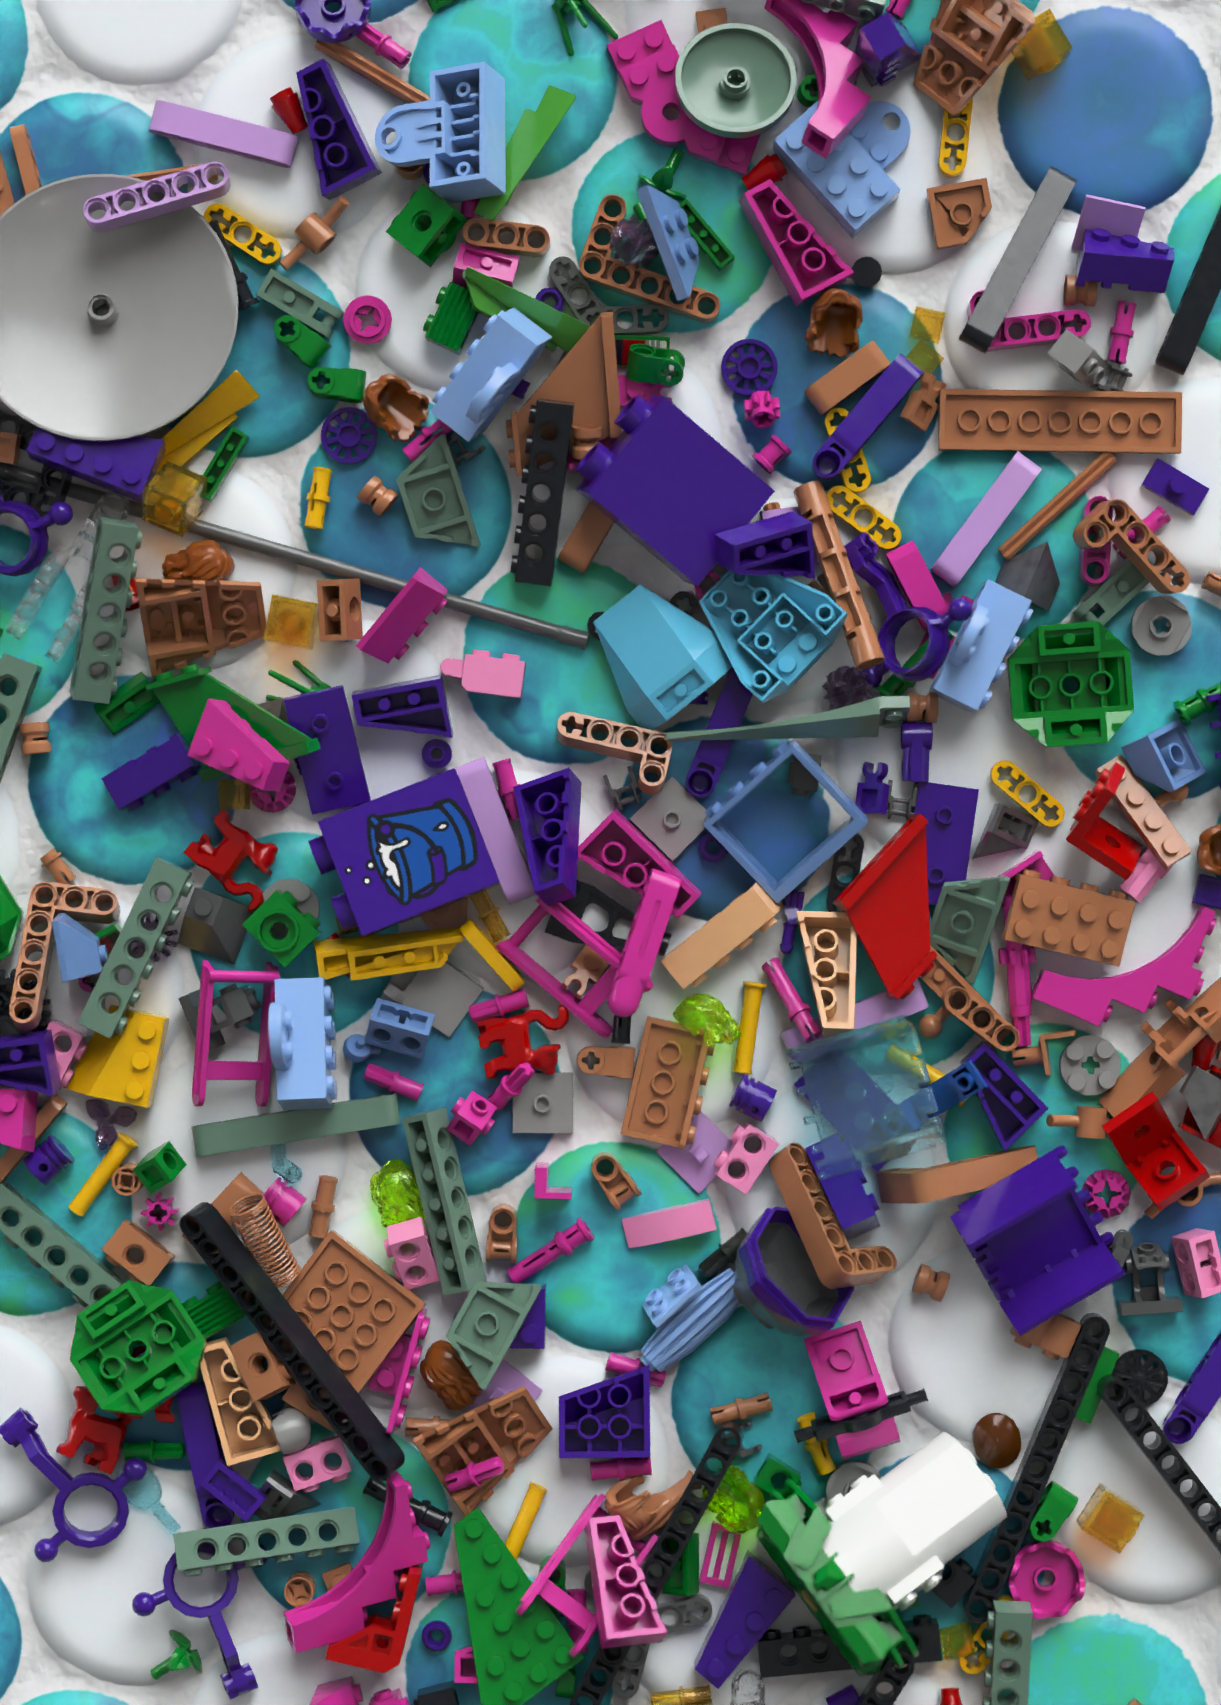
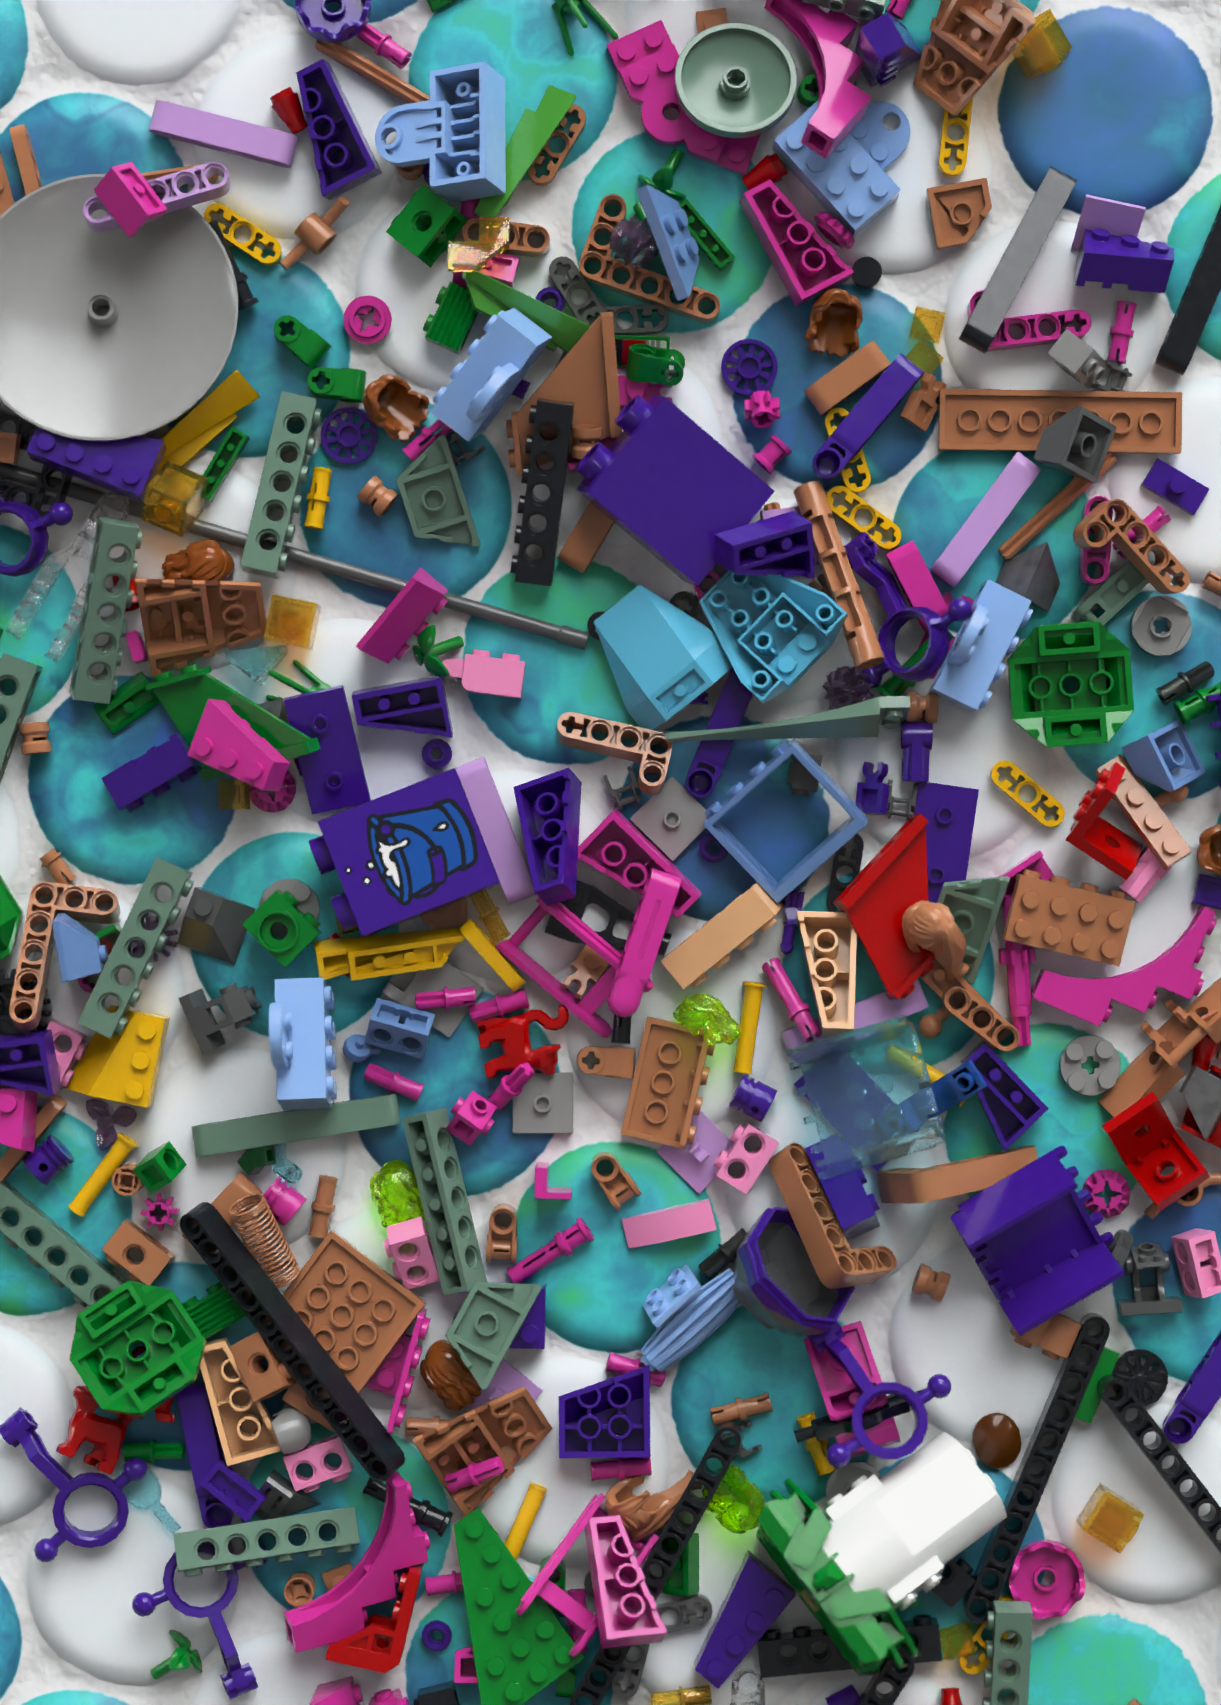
red animal [184,809,278,912] -> none
dark pink piece [192,960,280,1107] -> none
sand green plate [256,269,344,339] -> none
nougat brick [317,578,363,641] -> none
dark pink pin [492,758,520,821] -> none
dark pink tile [699,1521,742,1588] -> none
green brick [753,1453,802,1499] -> none
flat silver slope [972,803,1038,859] -> none
nougat bracket [1012,1029,1076,1076] -> none
green piece [1028,1481,1078,1542] -> none
nougat piece [1046,1106,1137,1139] -> none
nougat wheel [1063,275,1098,307] -> none
none -> dark pink panel [94,162,168,237]
none -> dark pink tile [125,630,148,664]
none -> clear light blue slope [224,645,288,685]
none -> dark green piece [237,1145,276,1176]
none -> sand green brick [240,391,322,579]
none -> green plant [412,625,464,677]
none -> dark pink axle [415,986,476,1011]
none -> clear yellow tile [447,217,510,272]
none -> nougat beam [528,104,586,186]
none -> dark purple piece [808,1321,951,1468]
none -> dark pink gear [814,211,855,249]
none -> nougat hair [902,900,969,983]
none -> dark grey slope [1034,406,1116,484]
none -> pearl dark grey axle [1156,661,1215,705]

